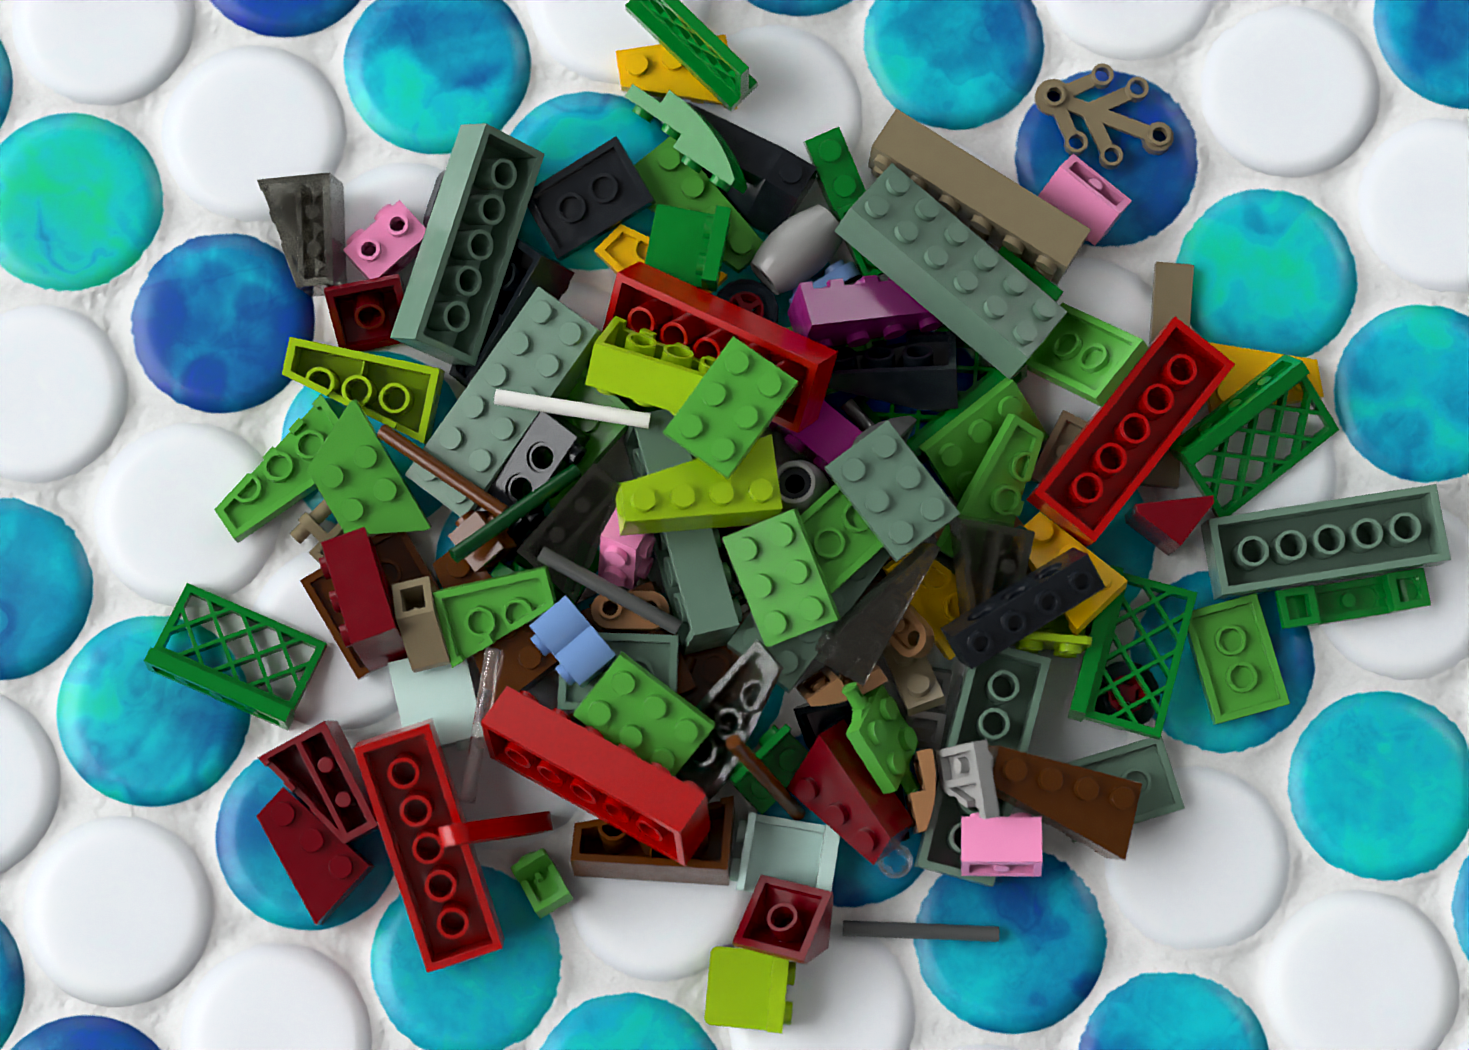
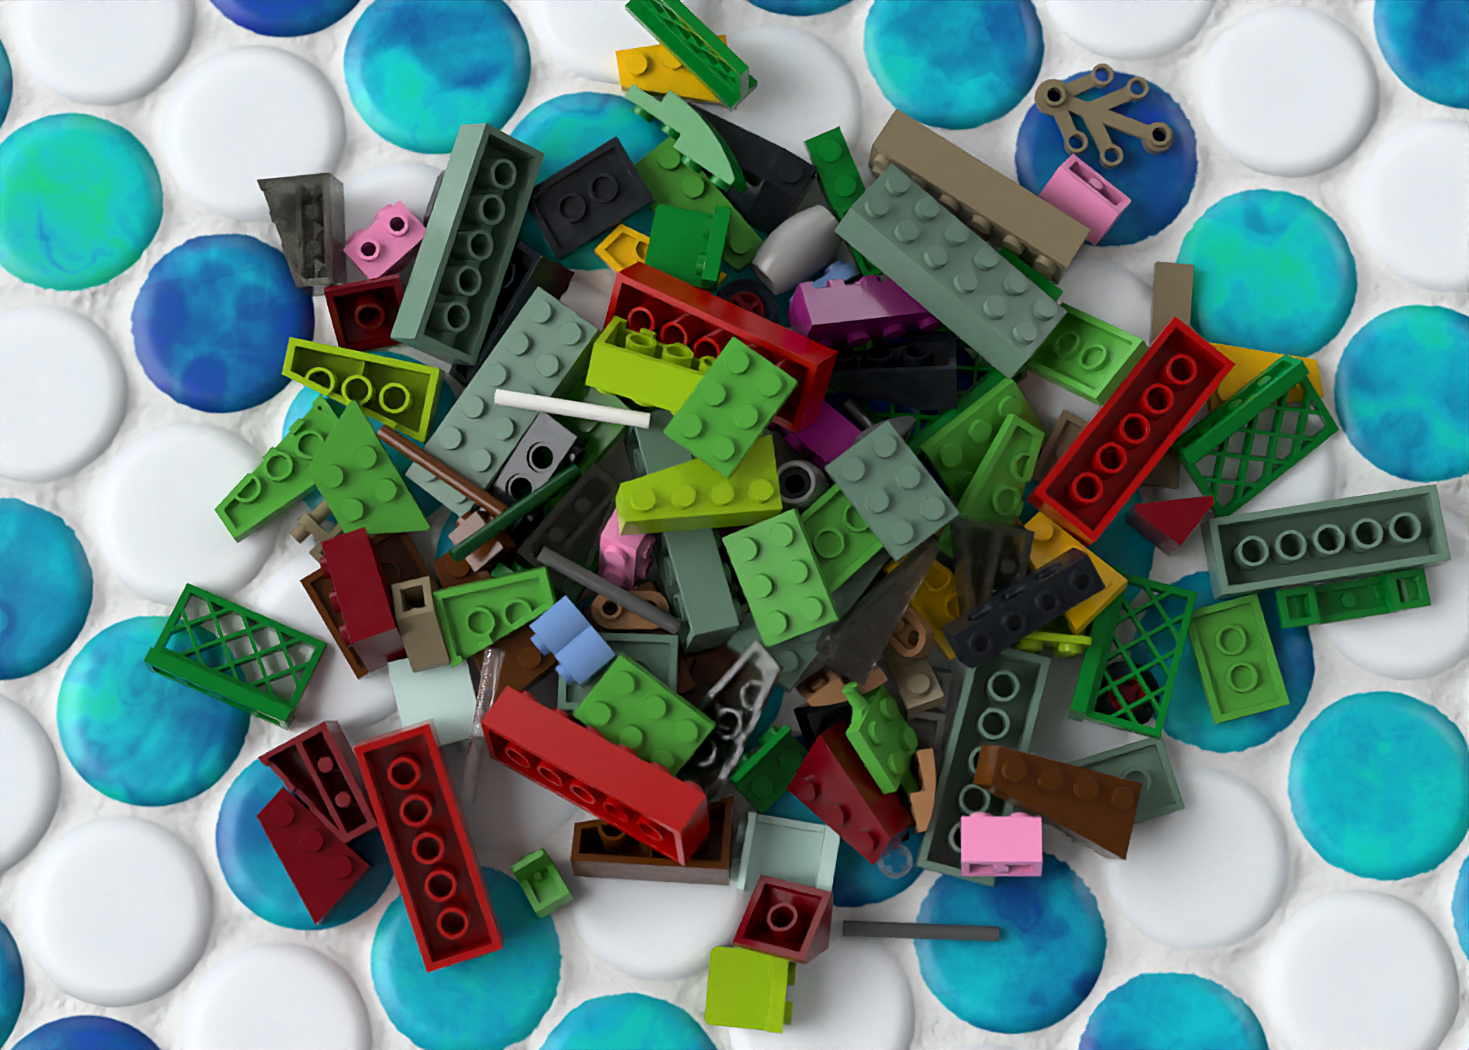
red beam [438,811,553,848] -> none
reddish brown bar [726,734,806,821] -> none
light grey wing [935,740,1000,819] -> none

